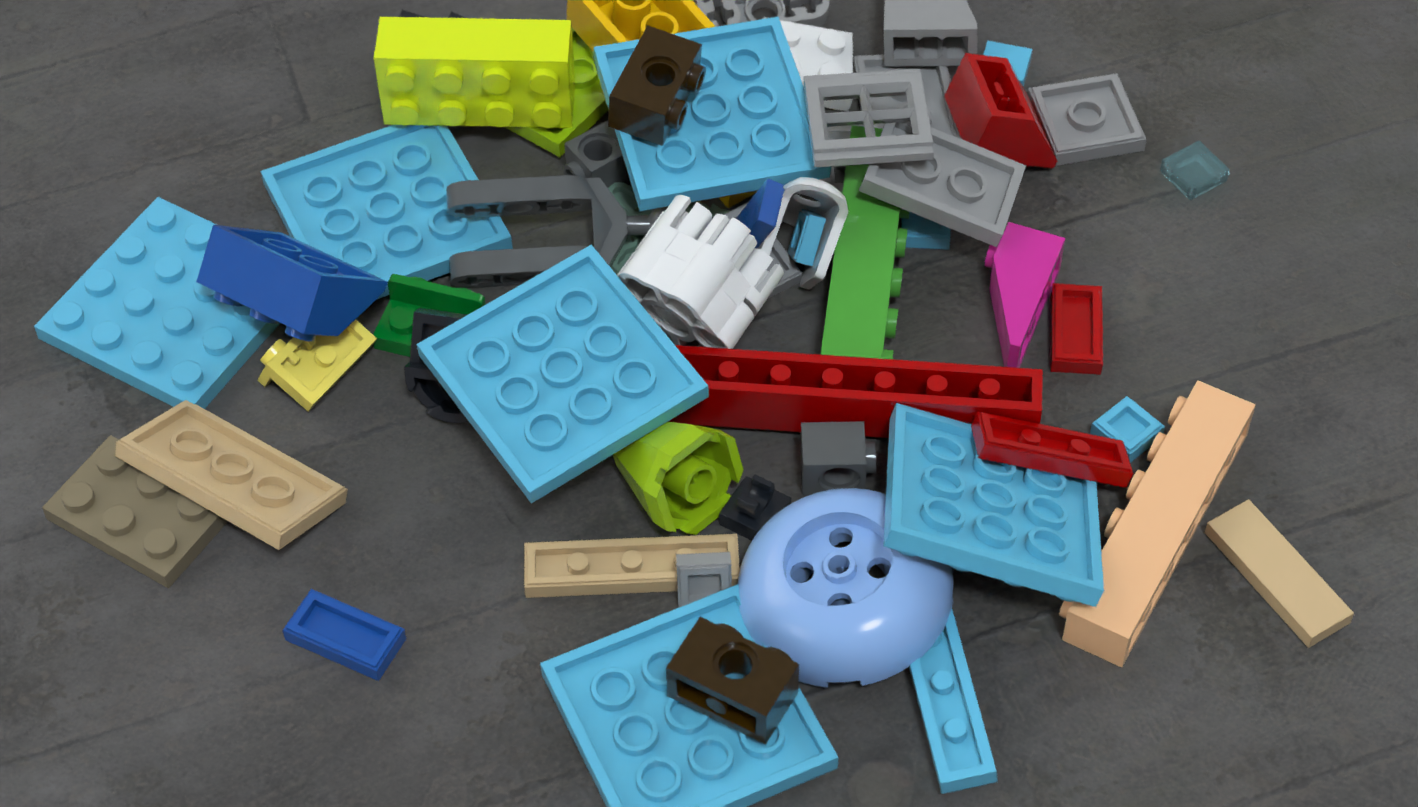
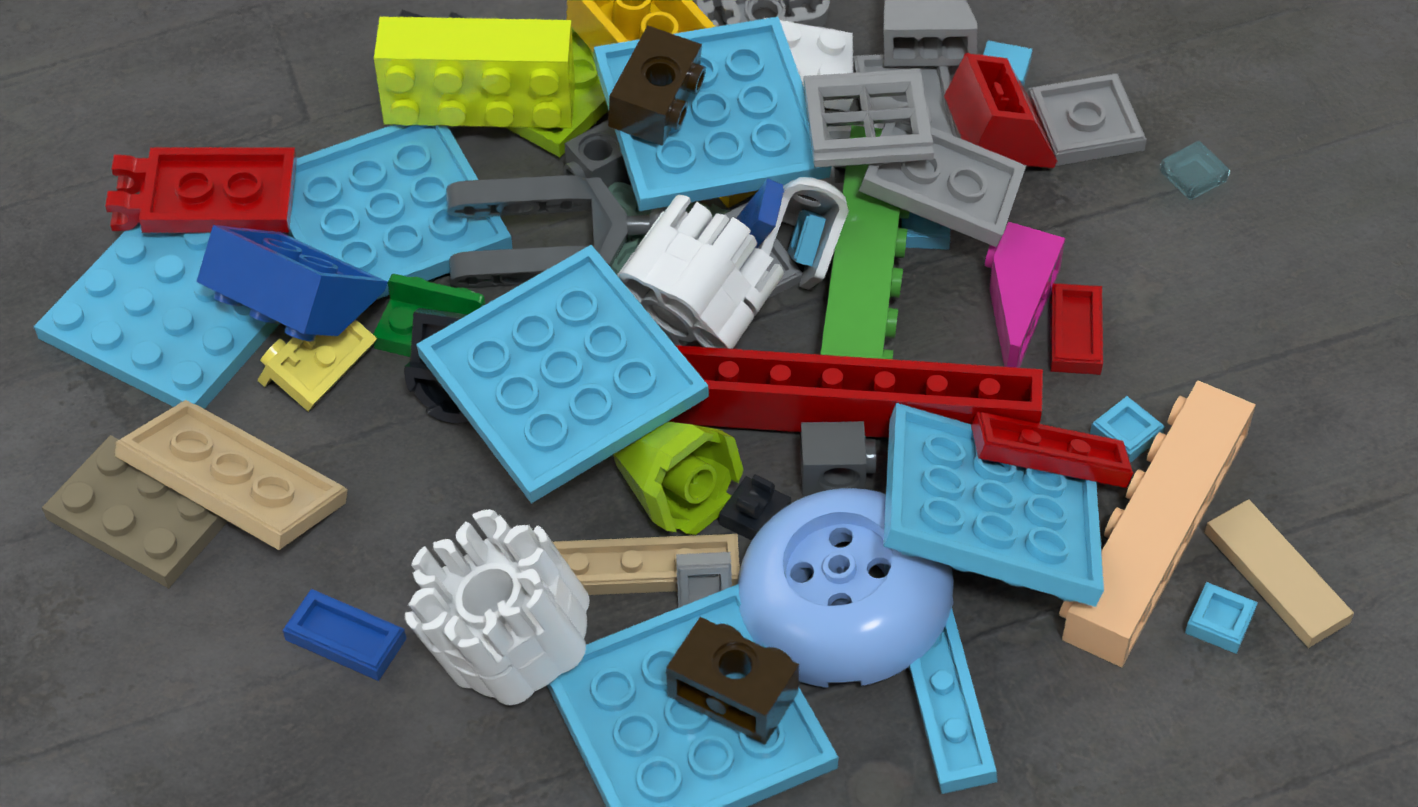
none -> red tile [105,147,297,233]
none -> white piece [405,510,590,705]
none -> medium azure tile [1185,582,1258,654]

